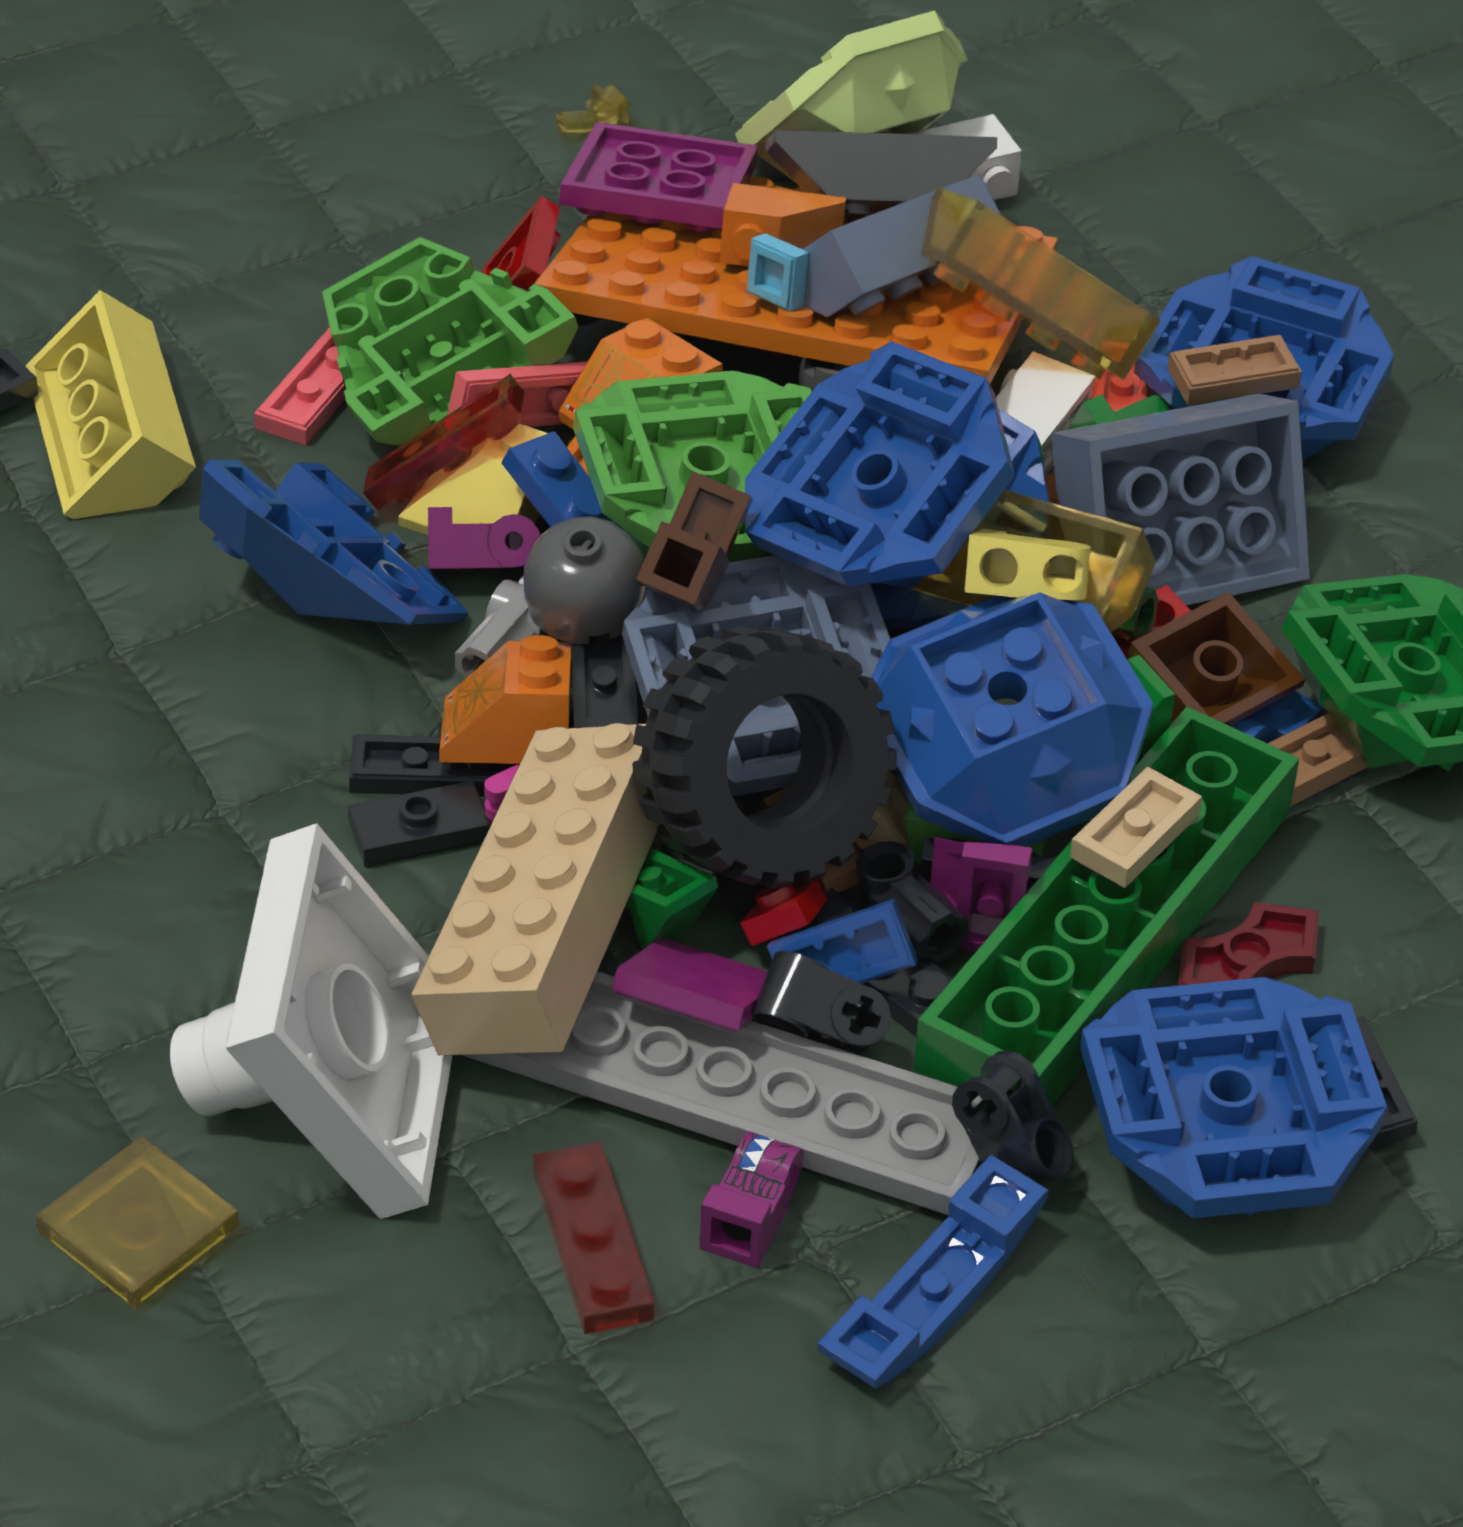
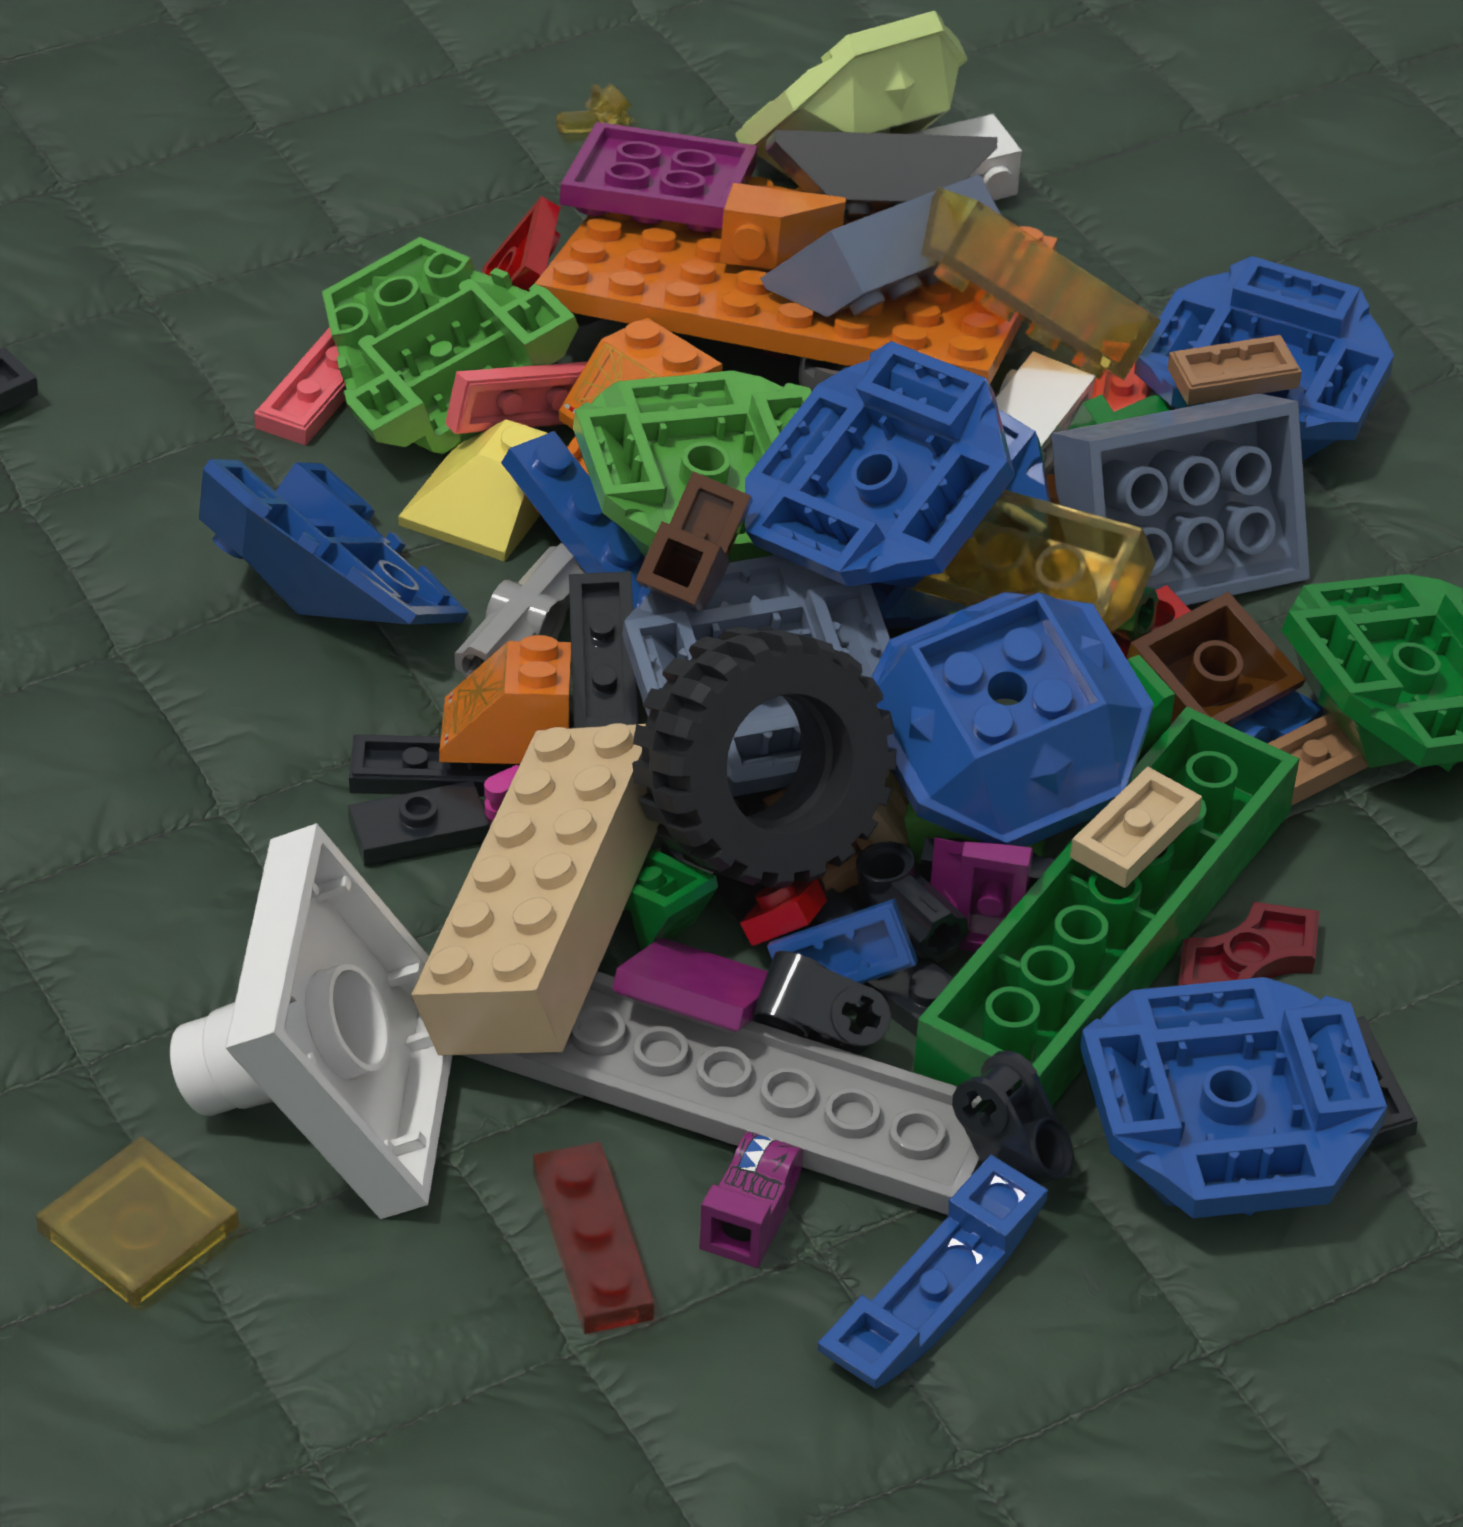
light yellow slope [25,290,196,519] -> none
clear red plate [363,374,524,511] -> none
magenta leg [428,507,540,569] -> none
dark grey cylinder [523,516,648,644] -> none
medium azure tile [747,233,809,311] -> none
light yellow leg [965,528,1091,600] -> none

